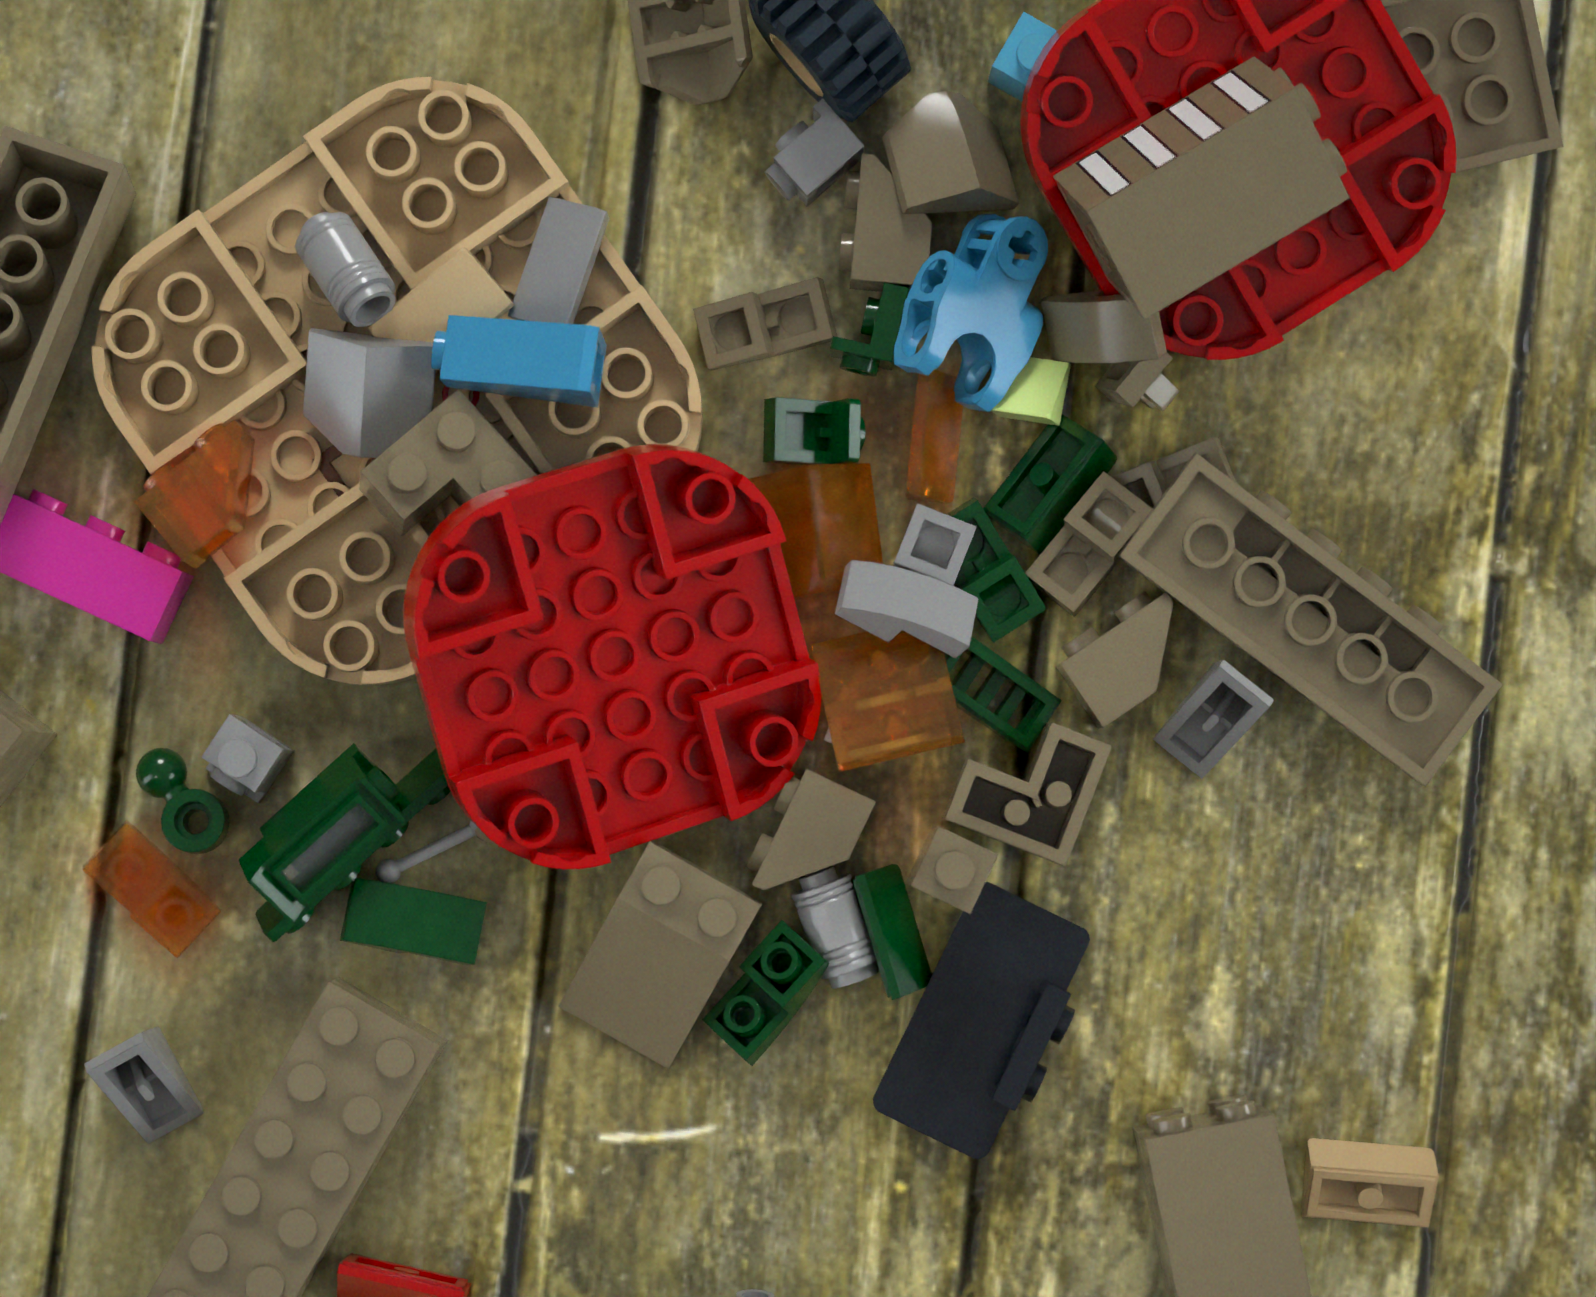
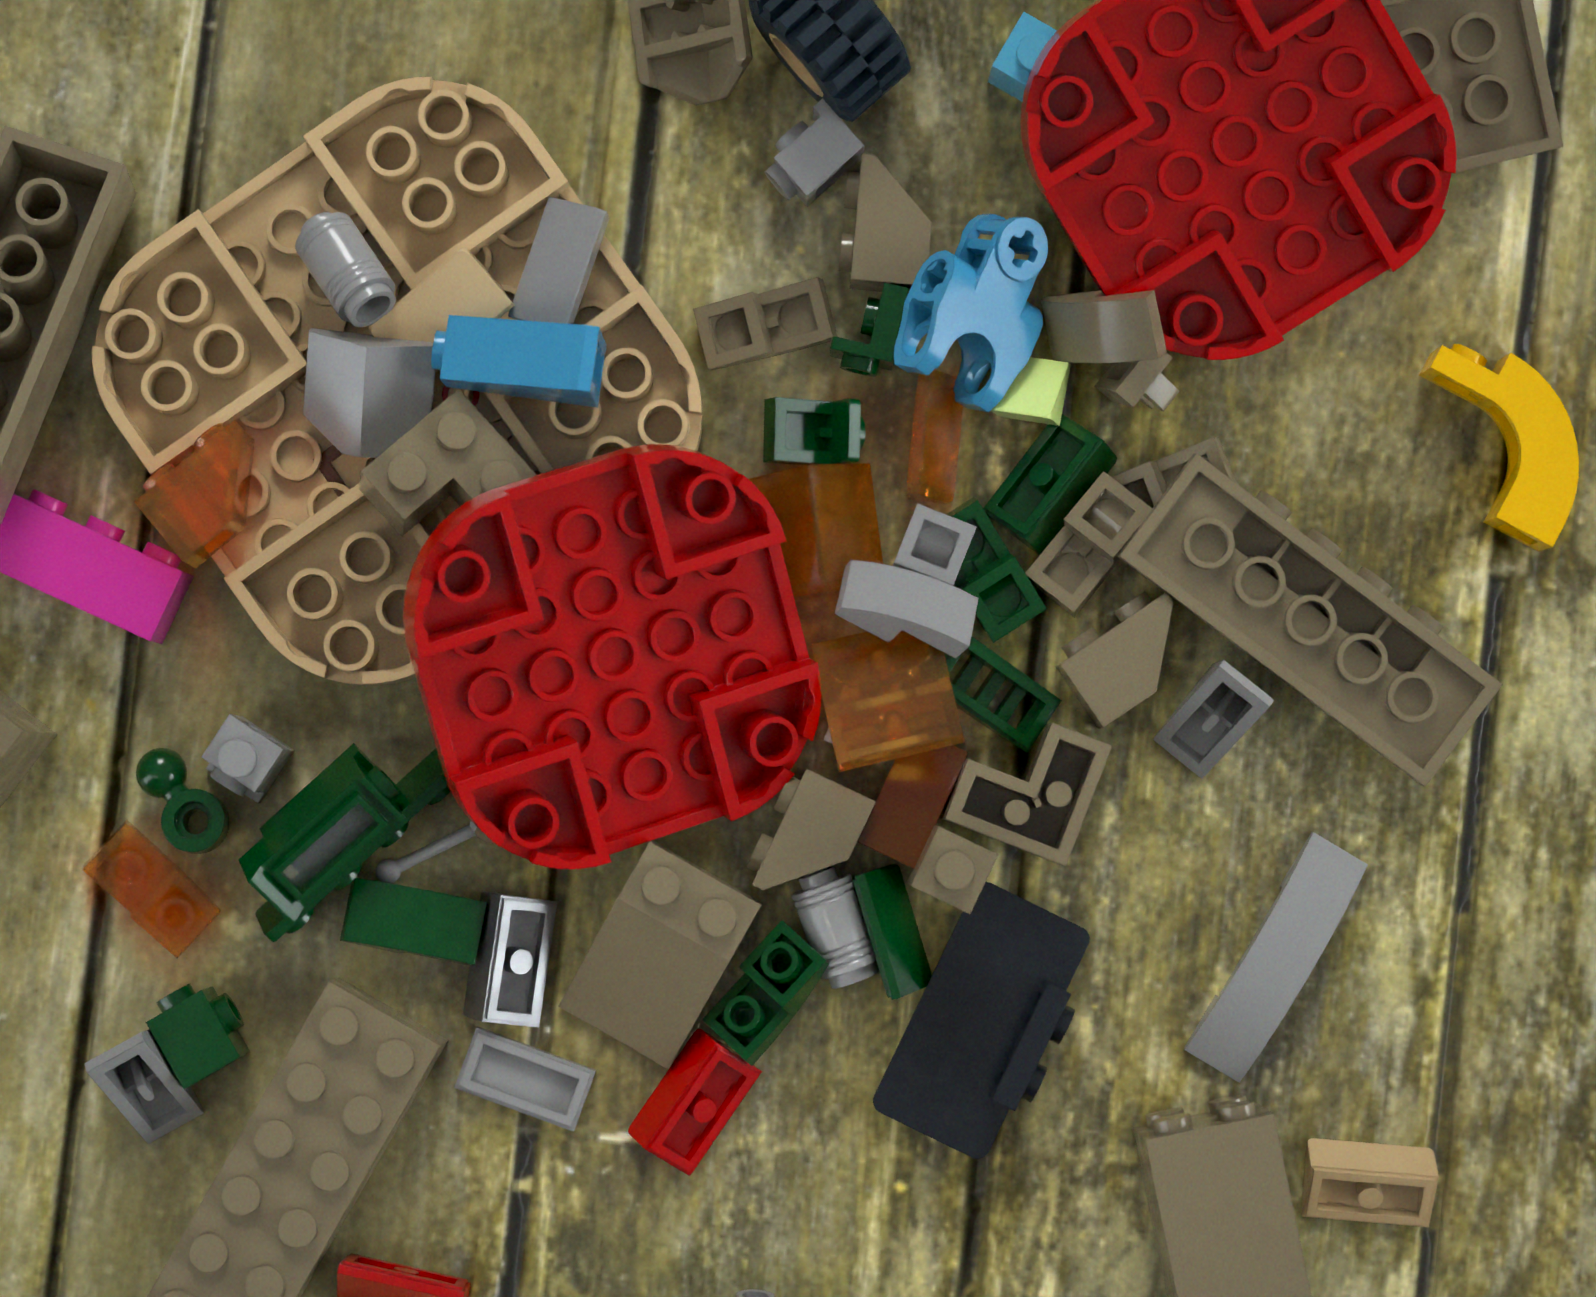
dark tan slope [882,91,1019,214] -> none
dark tan brick [1053,56,1350,320] -> none
none -> dark green brick [146,984,250,1089]
none -> light grey tile [454,1027,597,1132]
none -> flat silver slope [463,891,557,1028]
none -> red slope [628,1029,762,1176]
none -> reddish brown slope [857,725,968,869]
none -> light grey slope [1184,832,1368,1083]
none -> yellow arch [1419,344,1579,552]

